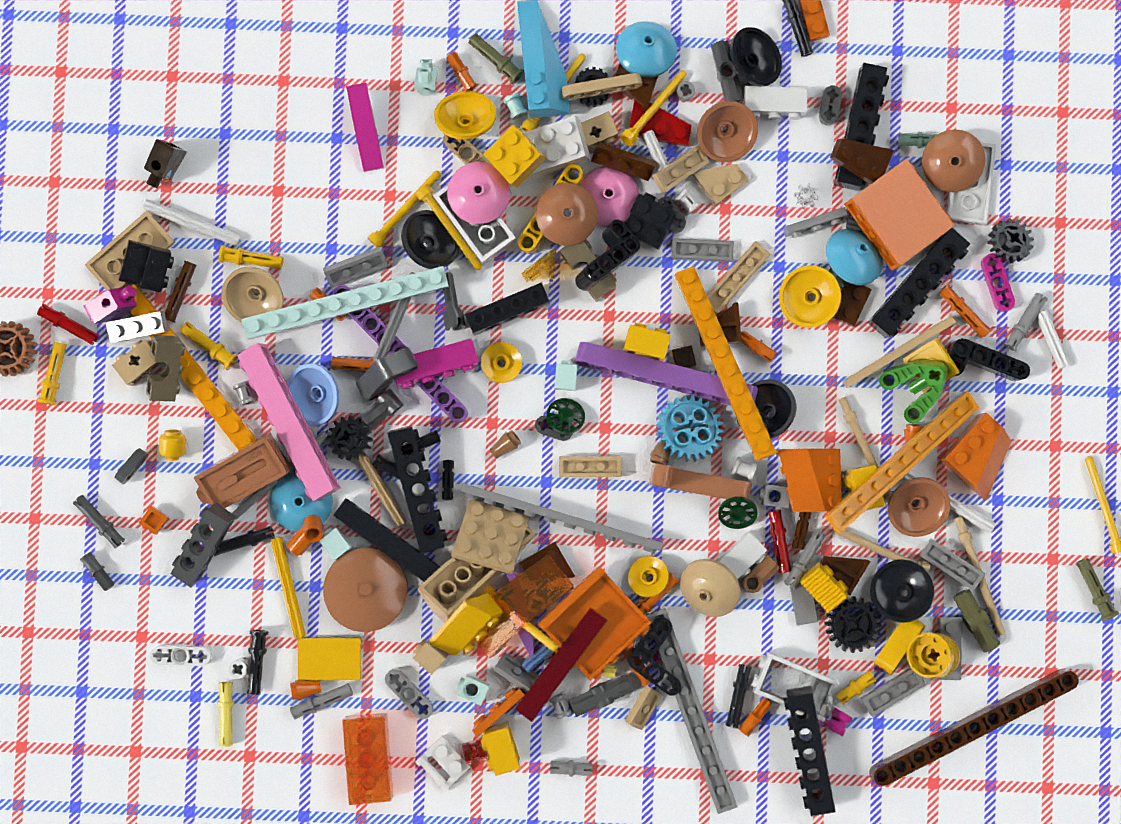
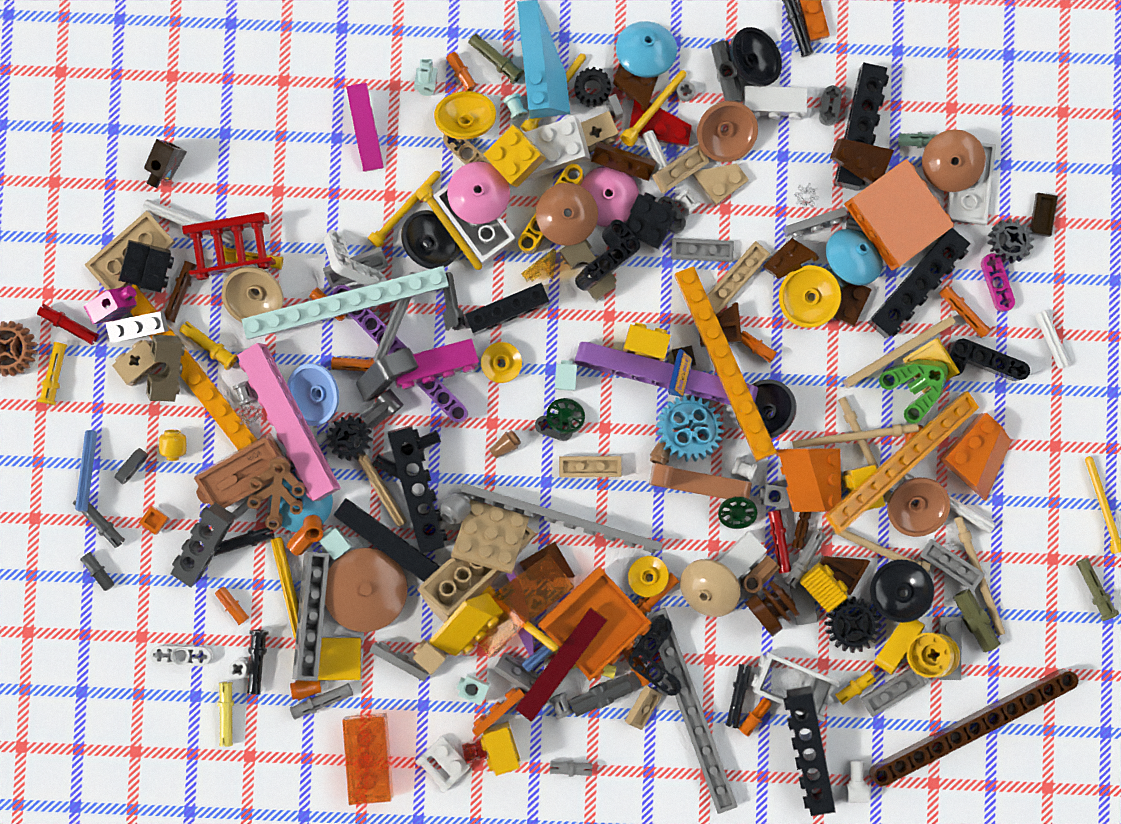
light grey beam [385,669,433,719] -> none
black axle [442,460,454,500] -> none
tan beam [561,73,643,100] -> none
dark pink wheel [824,707,853,736] -> none
light grey pin [1004,293,1048,351] -> none
none -> medium blue axle [75,430,97,512]
none -> red fence [182,212,276,280]
none -> orange axle [215,586,249,625]
none -> clear gear [237,402,264,428]
none -> medium nougat plant [247,456,305,530]
none -> light grey brick [292,552,329,681]
none -> white beam [323,230,386,286]
none -> light grey plate [369,641,429,682]
none -> light grey head [440,493,471,525]
none -> light grey plate [606,94,624,121]
none -> slope [668,349,692,397]
none -> reddish brown wheel [745,580,800,637]
none -> reddish brown wing [763,238,819,279]
none -> tan bar [792,423,919,449]
none -> white pin [845,761,870,803]
none -> dark brown tile [1030,192,1058,237]

